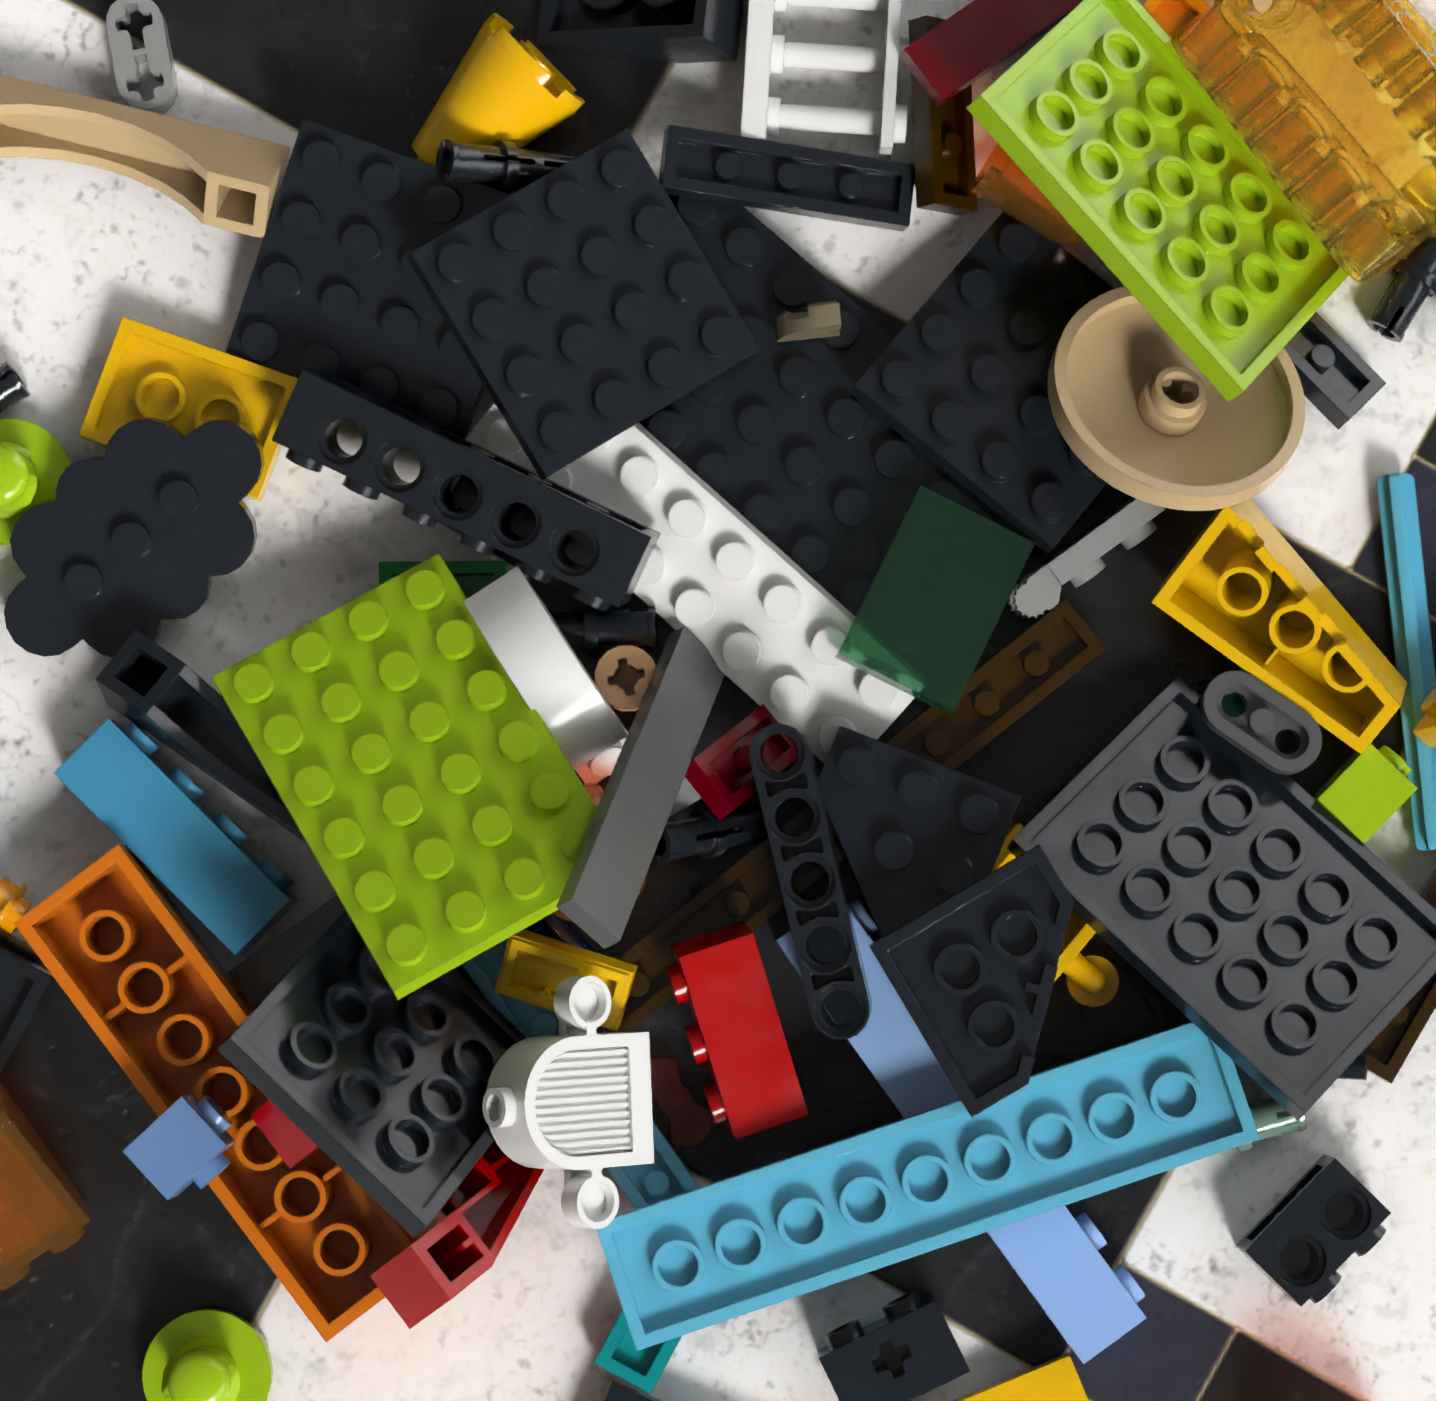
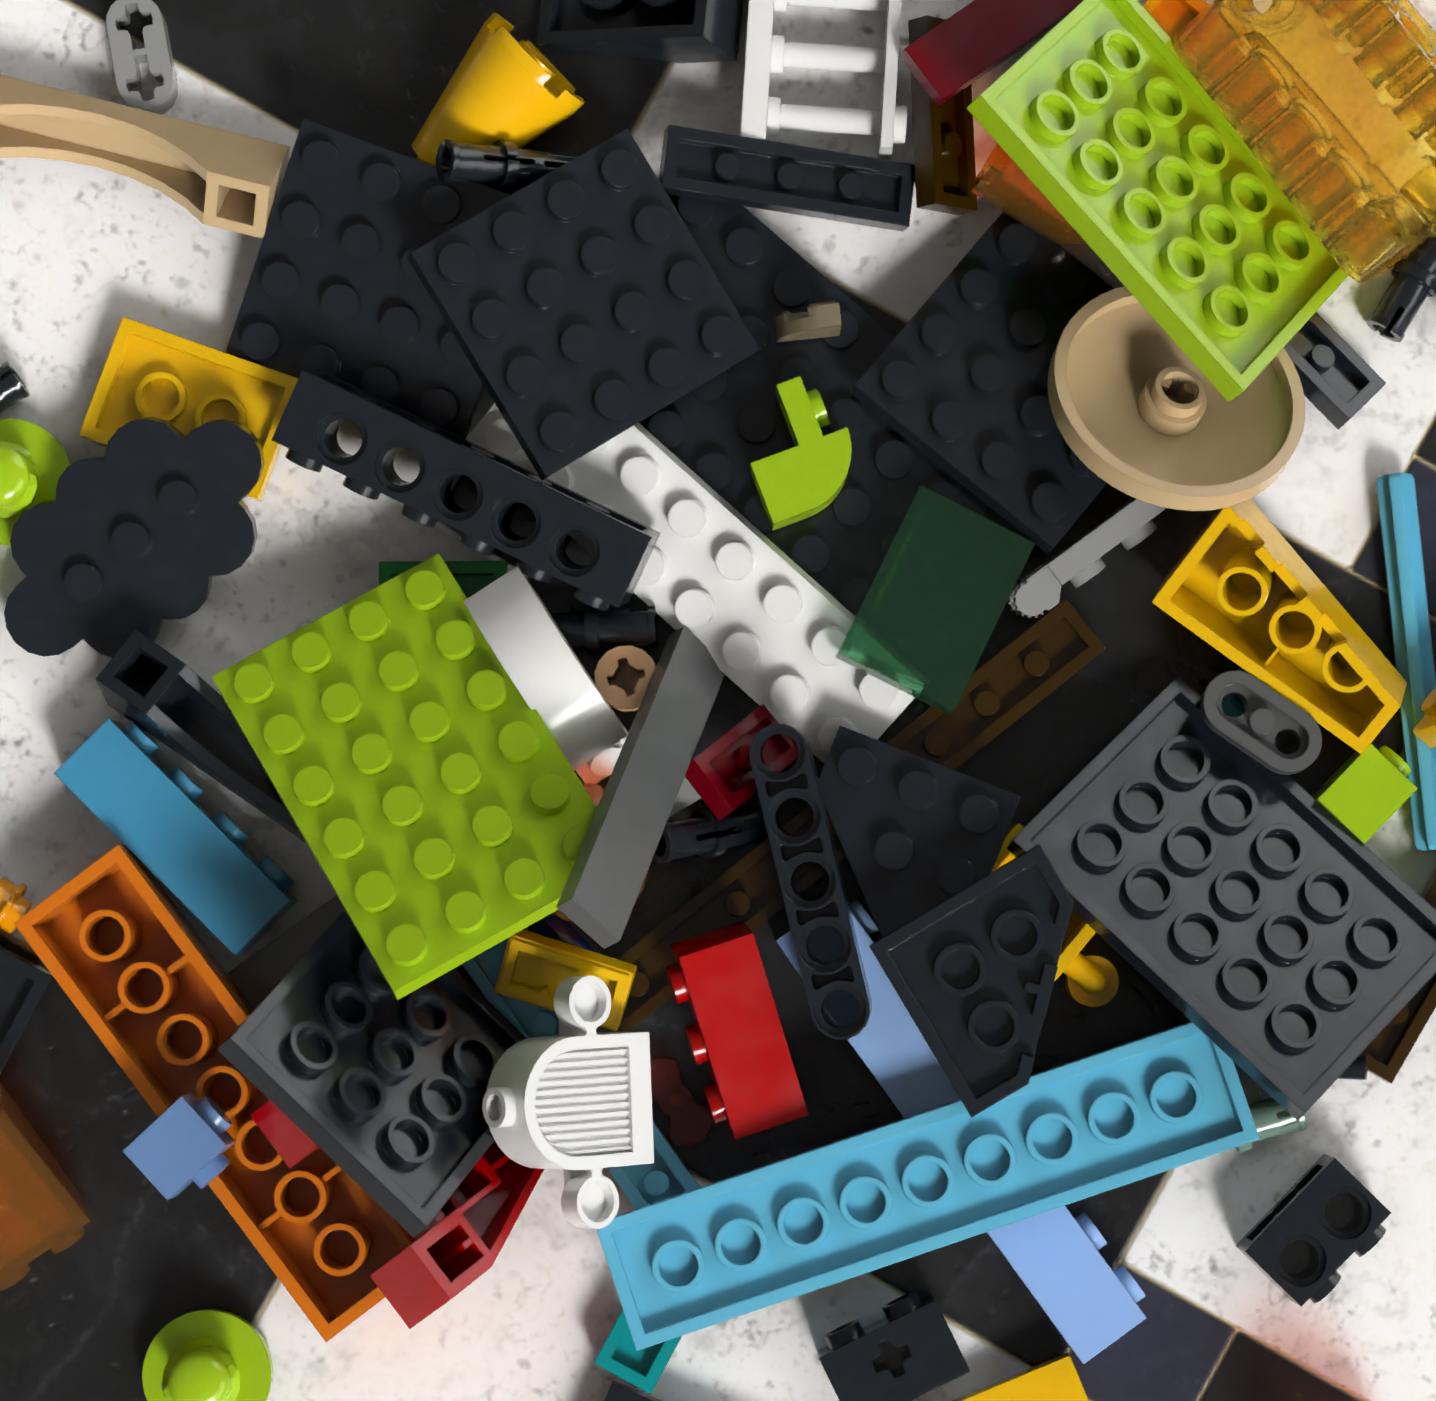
none -> lime brick [750,376,852,531]

